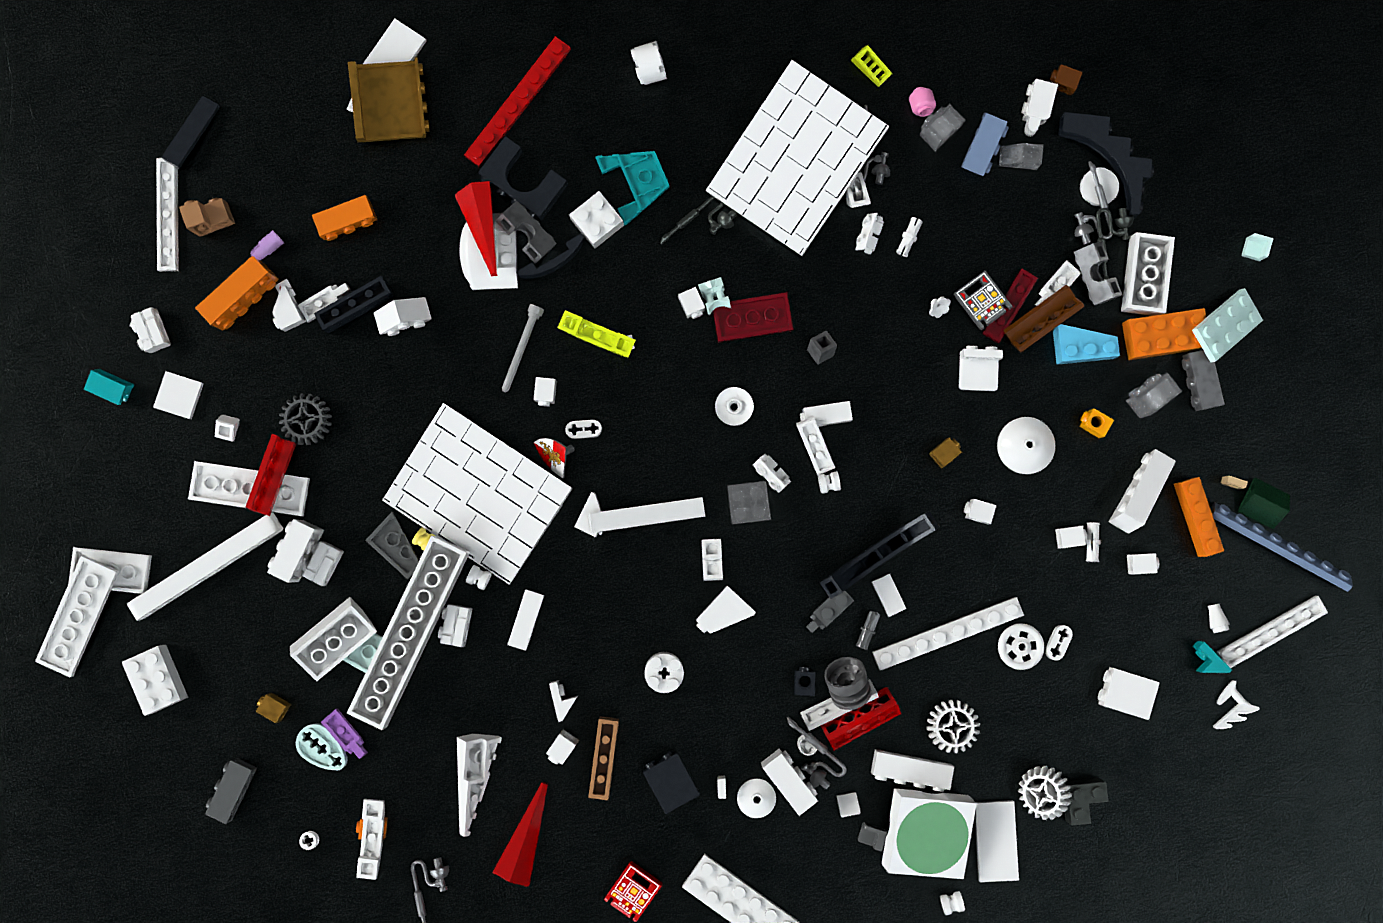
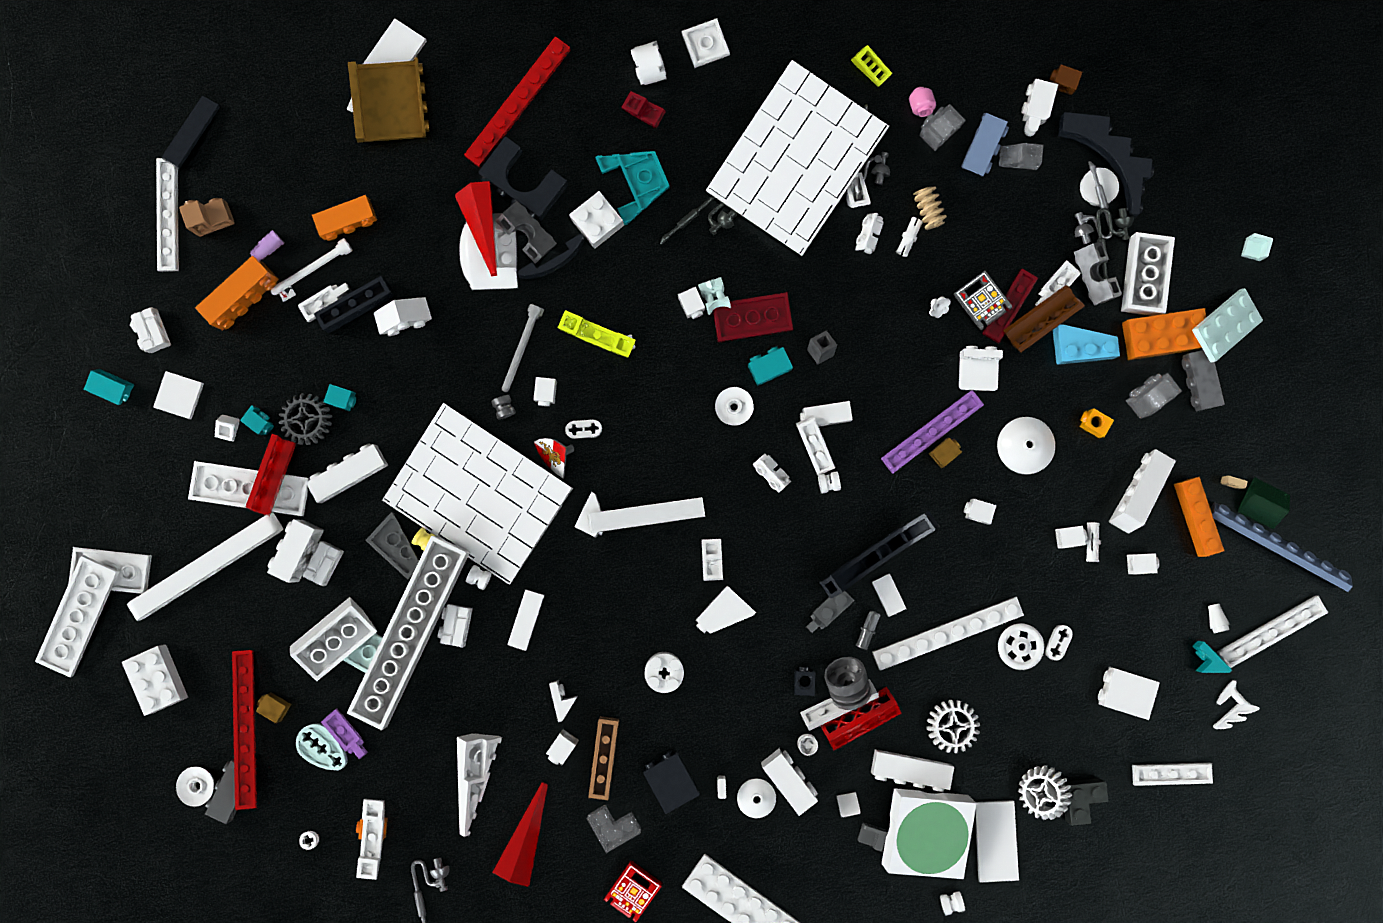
white slope [272,285,306,332] -> none
clear brick [727,481,771,525] -> none
flat silver piece [787,717,847,789] -> none
none -> white dish [176,767,214,806]
none -> red plate [232,650,257,810]
none -> teal brick [240,406,274,436]
none -> white piece [271,238,353,295]
none -> white brick [306,444,388,503]
none -> teal brick [324,384,356,411]
none -> flat silver wheel [491,395,516,419]
none -> clear brick [587,805,641,853]
none -> dark red slope [622,91,666,128]
none -> white tile [682,19,730,68]
none -> teal brick [748,346,793,386]
none -> medium lavender tile [881,390,984,474]
none -> tan piece [913,187,947,230]
none -> white tile [1132,763,1213,786]

